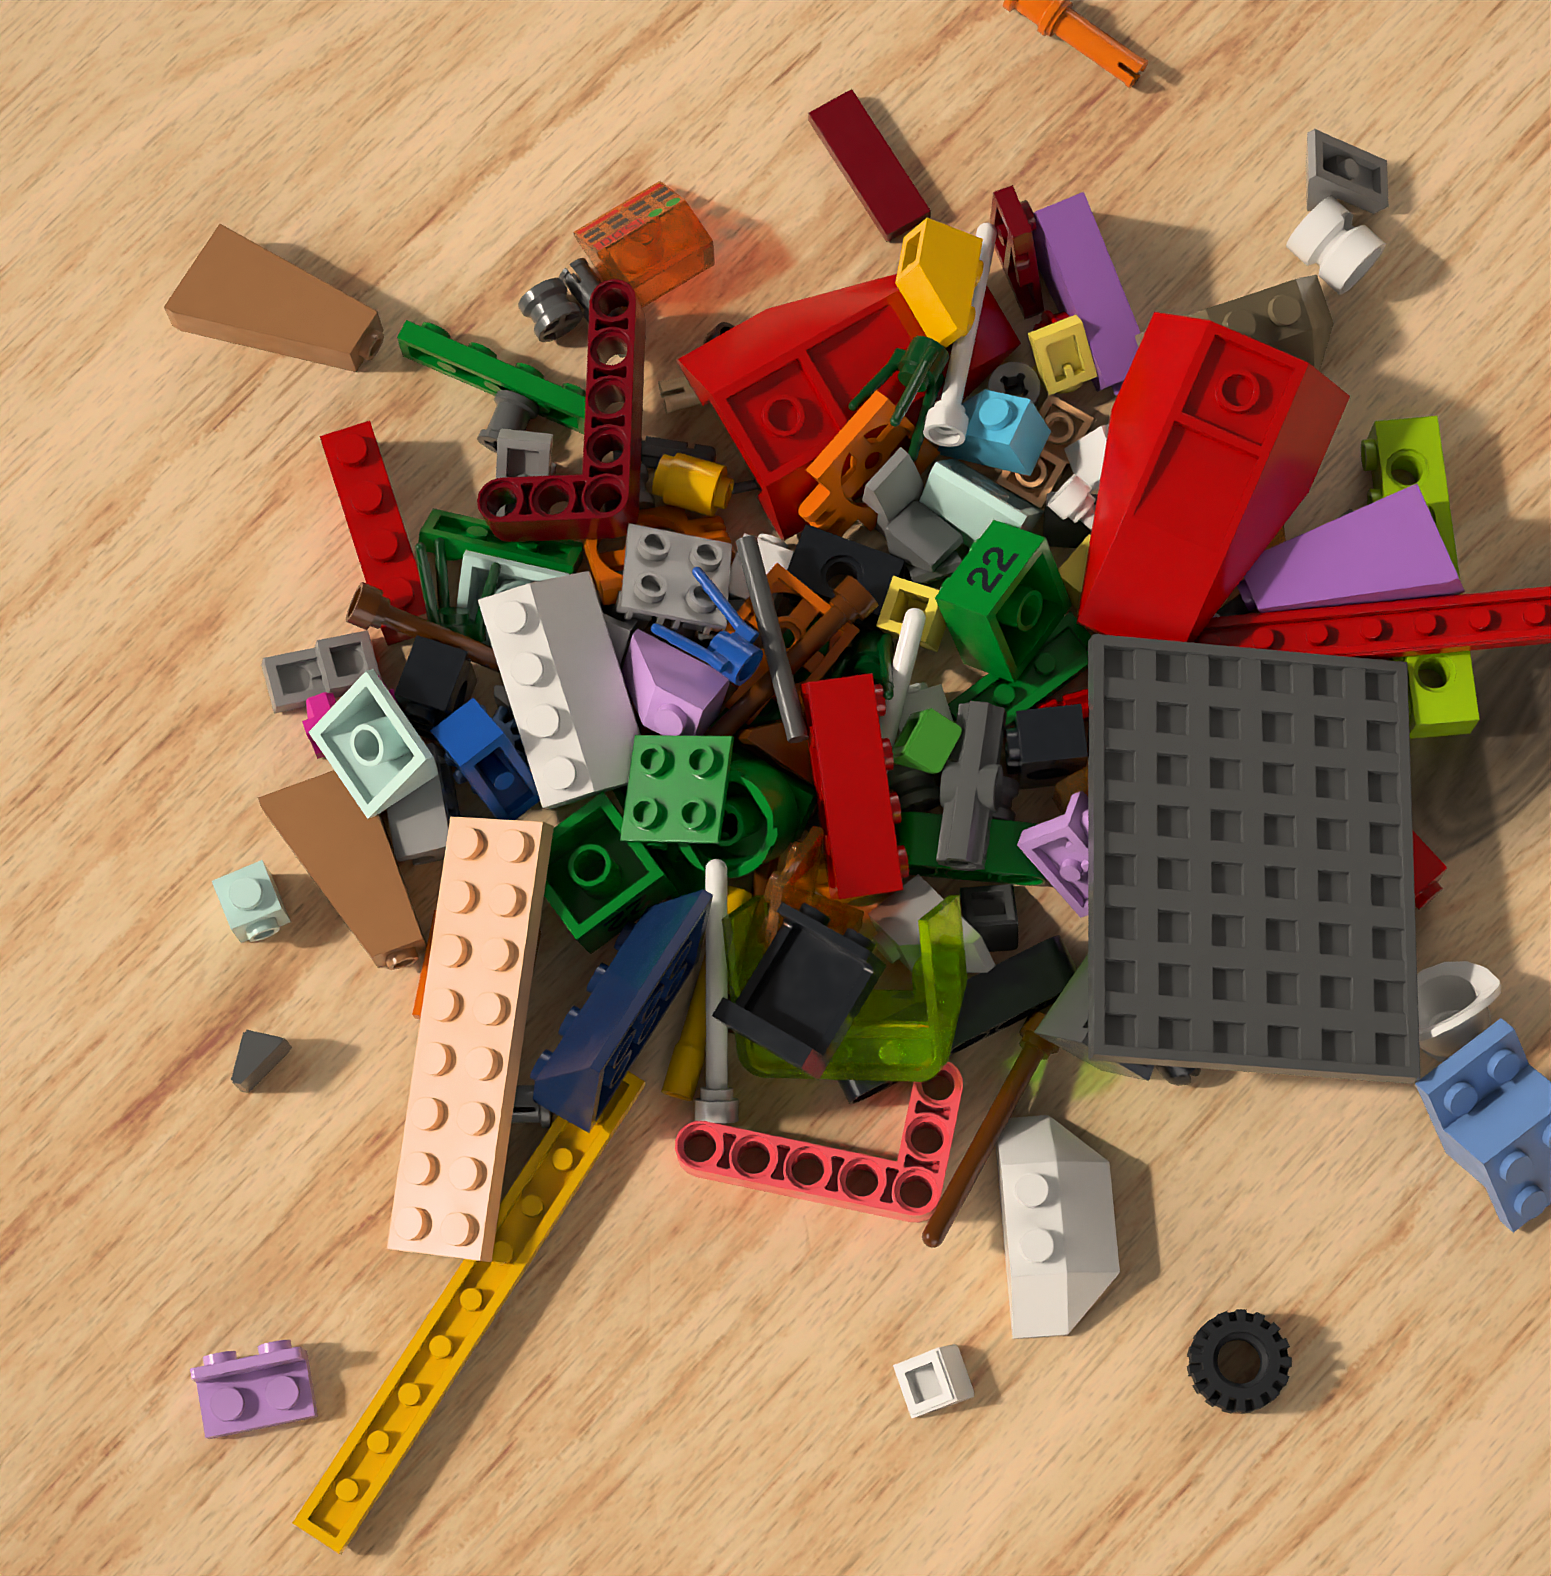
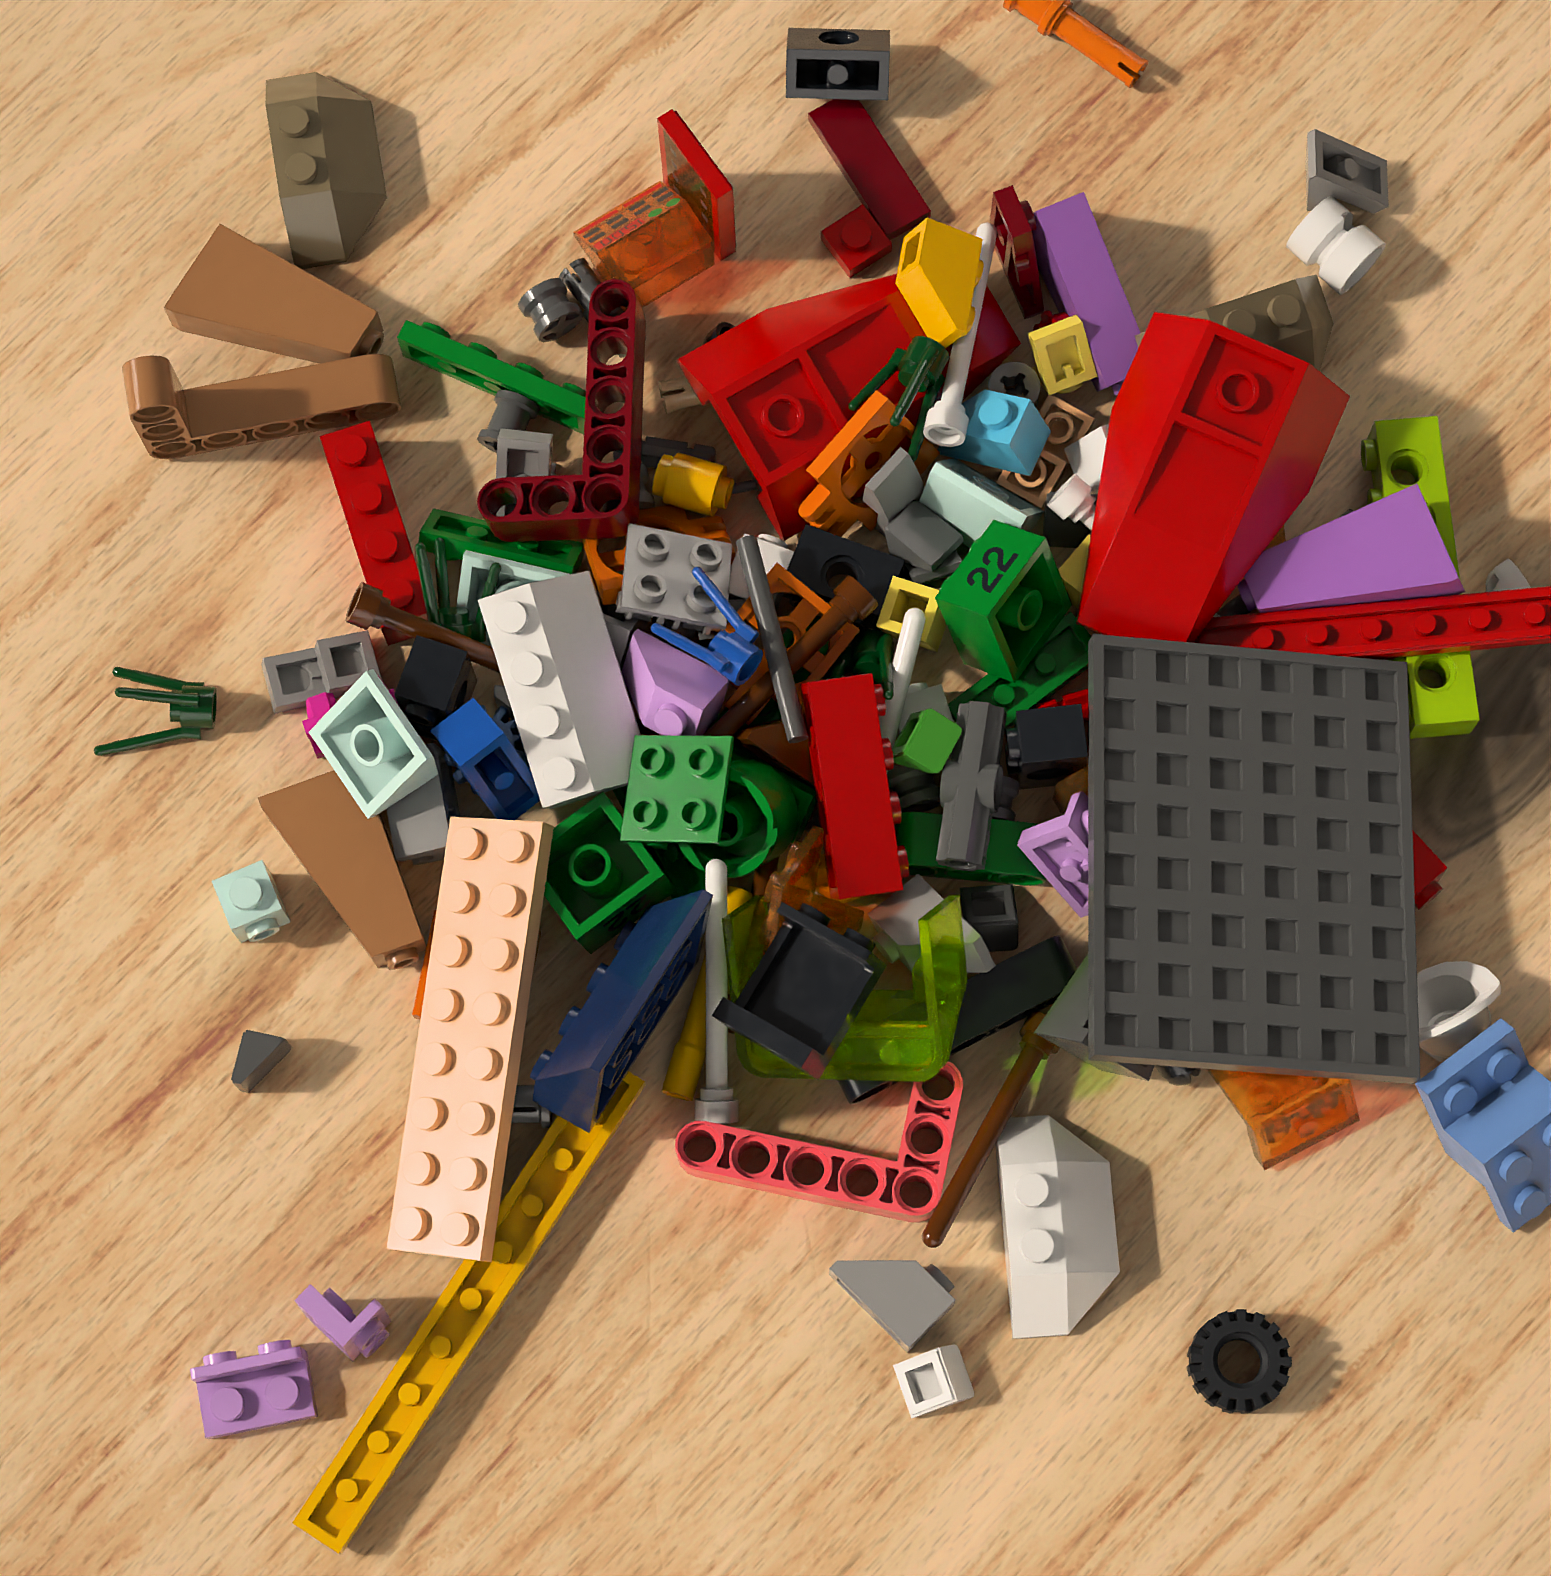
none -> dark green plant [94,667,217,756]
none -> medium nougat beam [122,354,401,459]
none -> dark tan wedge [265,72,387,269]
none -> lavender bracket [294,1284,391,1362]
none -> red tile [657,109,736,261]
none -> black brick [786,28,890,100]
none -> red plate [821,204,892,278]
none -> light grey slope [829,1260,956,1353]
none -> clear orange bracket [1207,1069,1360,1171]
none -> white hinge [1486,559,1531,592]

